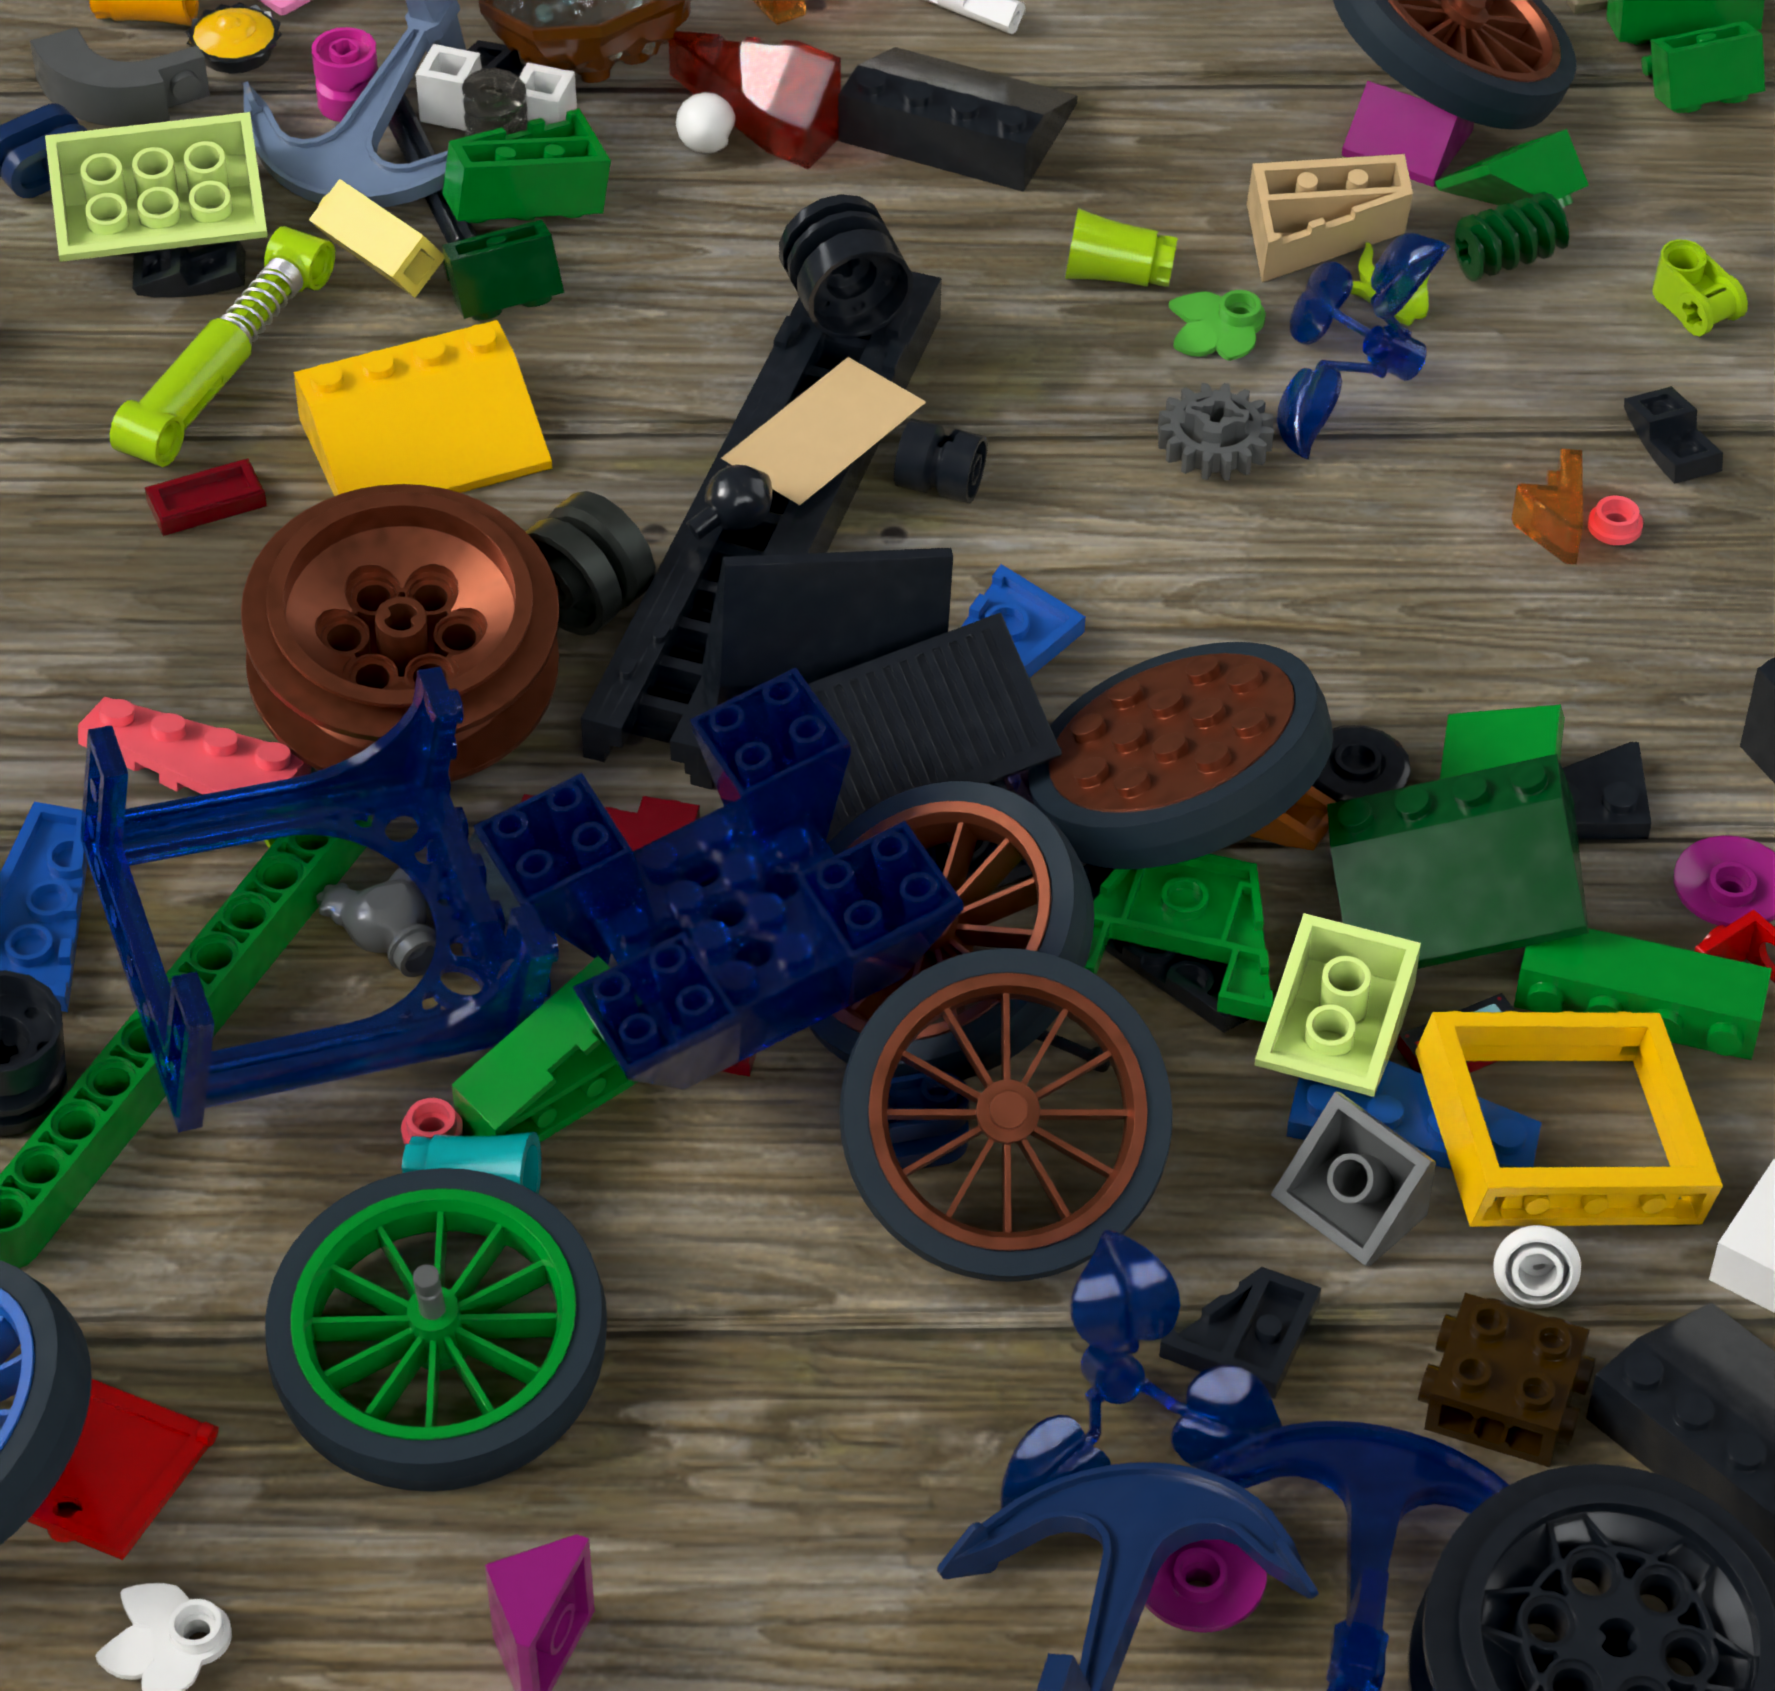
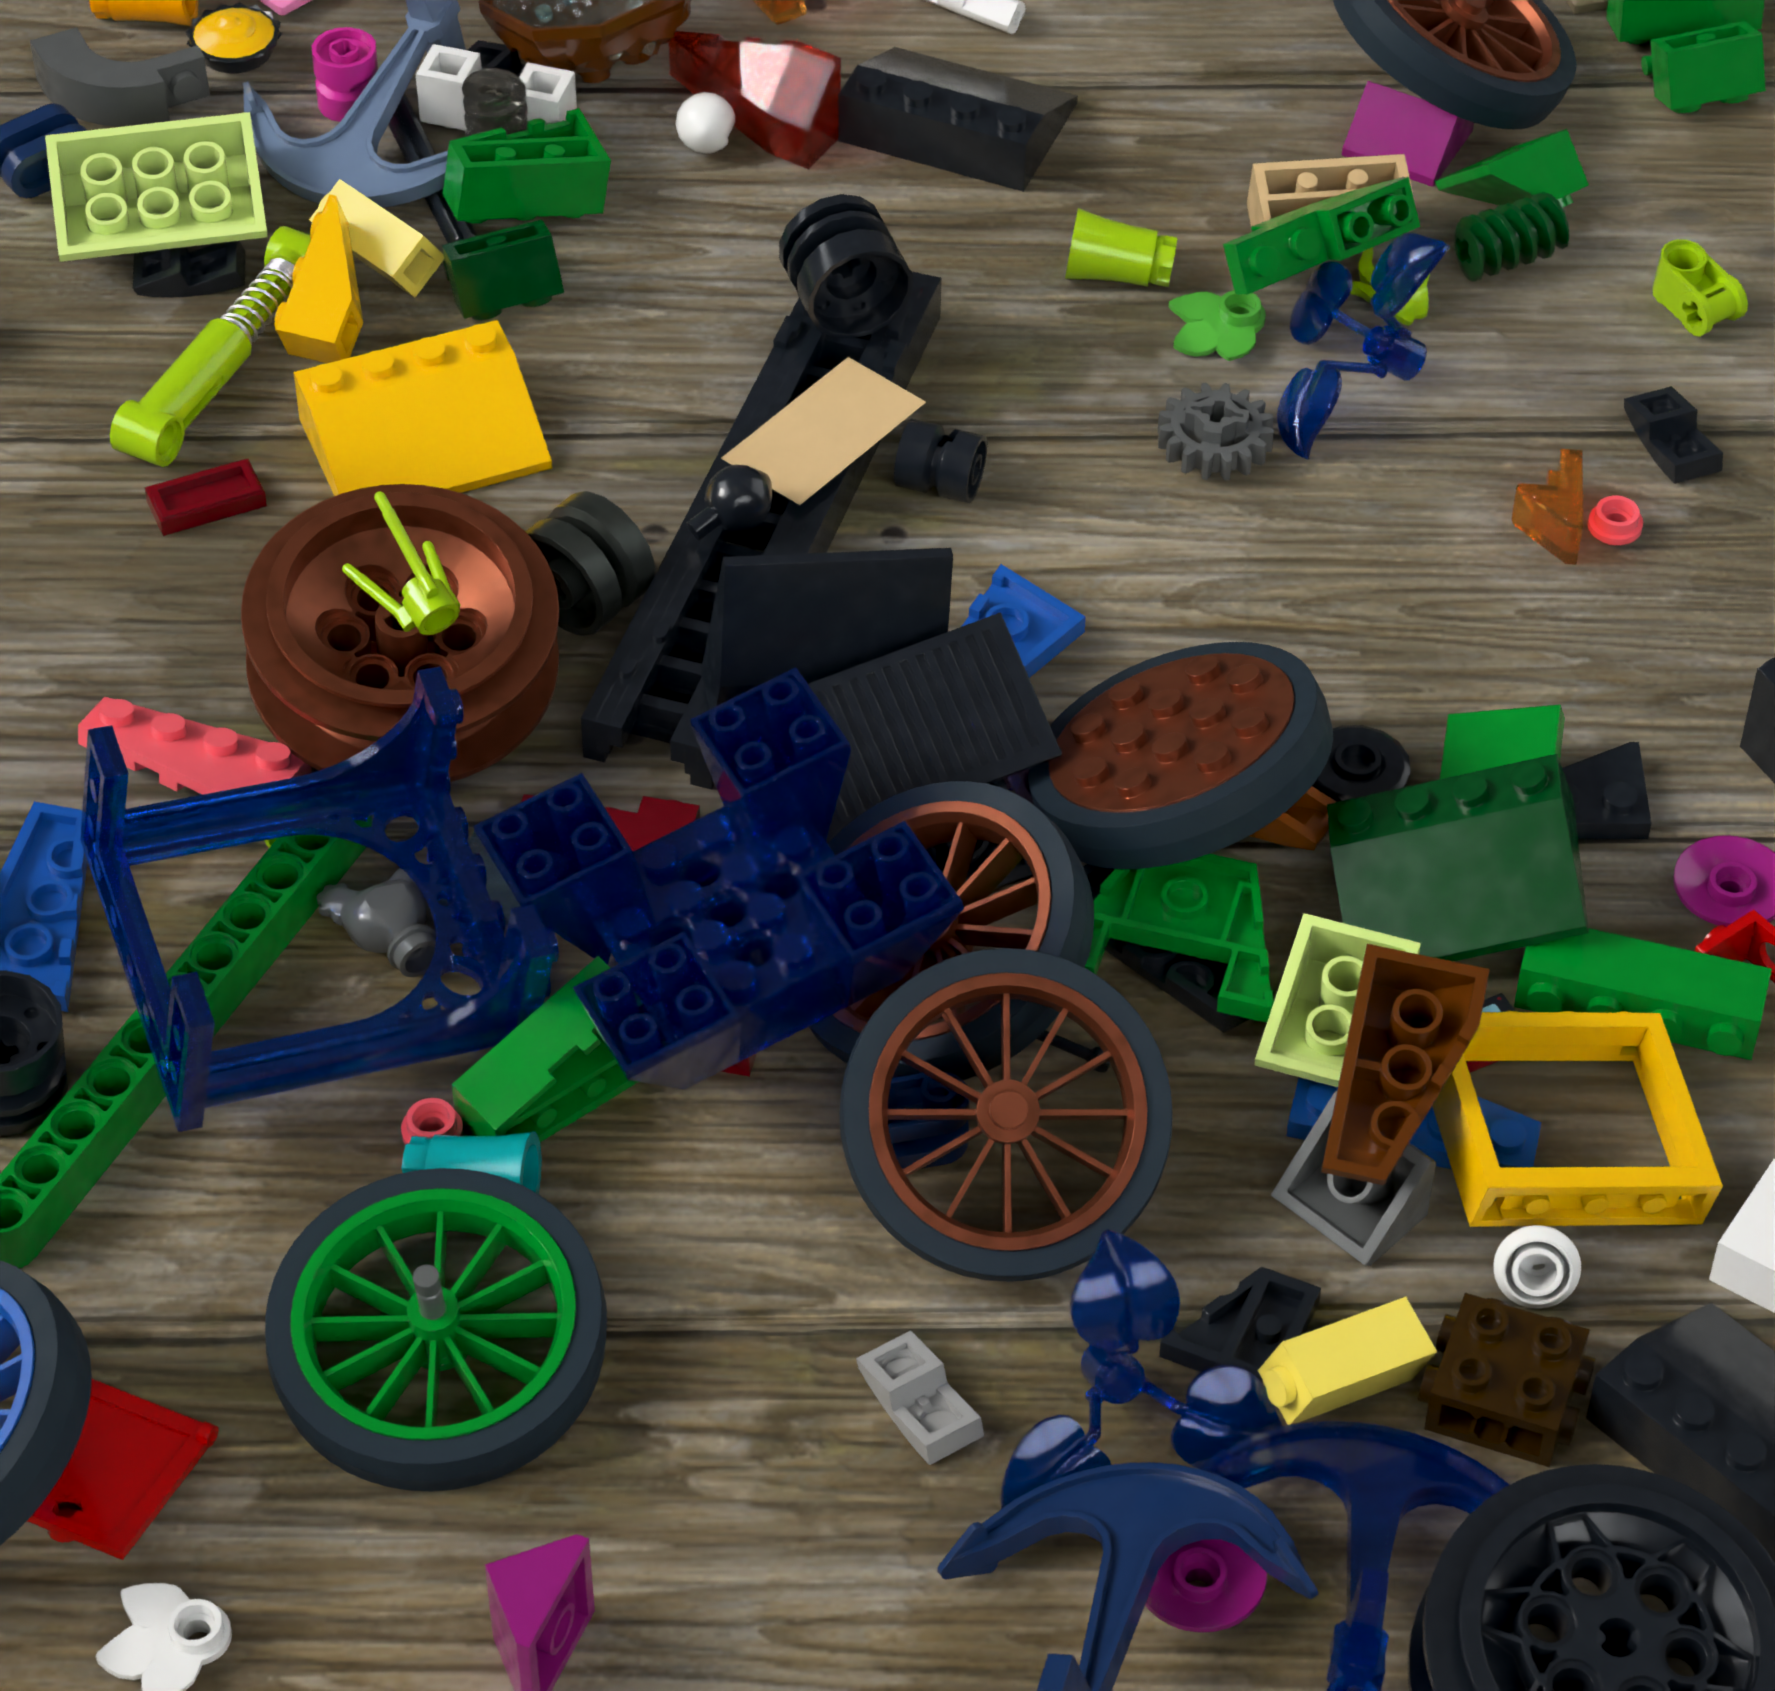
none -> yellow slope [275,194,363,363]
none -> lime plant [342,491,461,635]
none -> light grey slope [856,1330,984,1465]
none -> green slope [1223,177,1421,295]
none -> light yellow brick [1258,1297,1437,1426]
none -> reddish brown wedge [1321,944,1490,1186]

